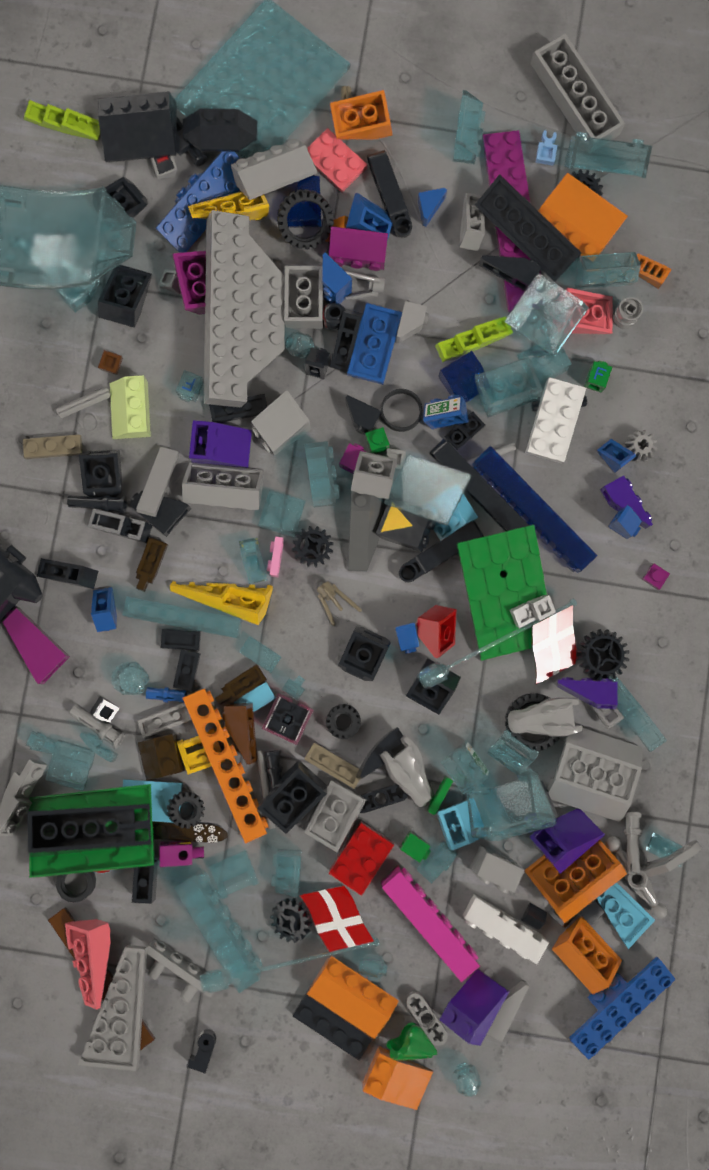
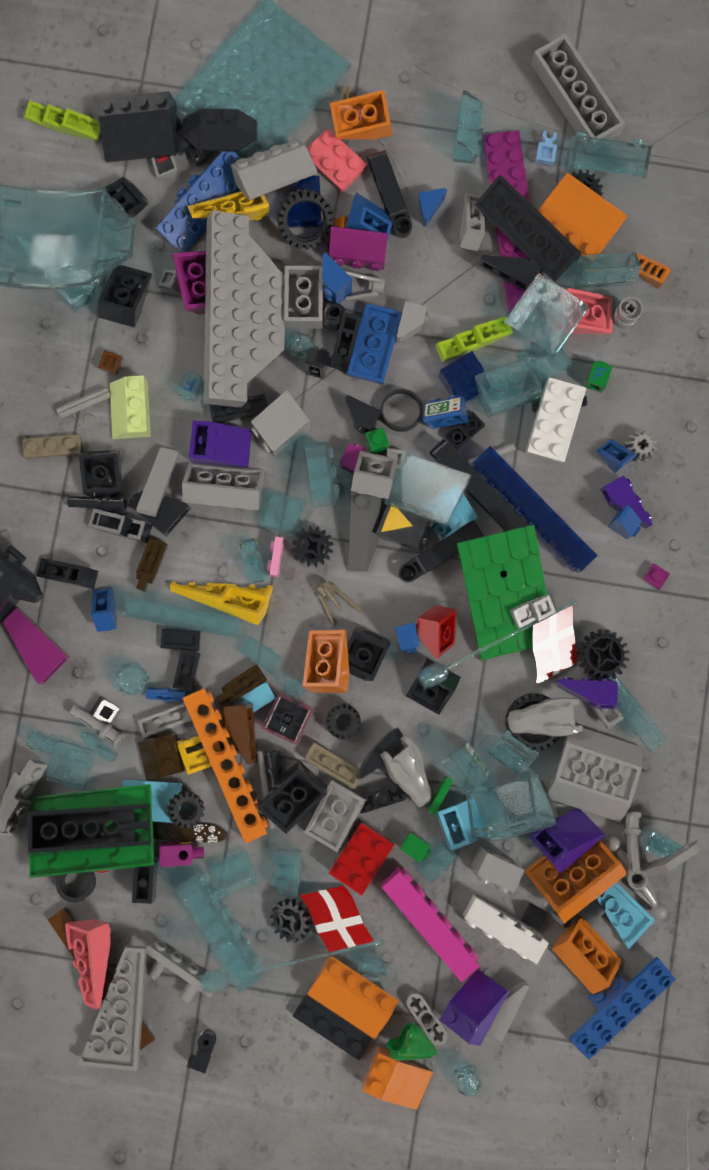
none -> orange slope [302,630,349,693]

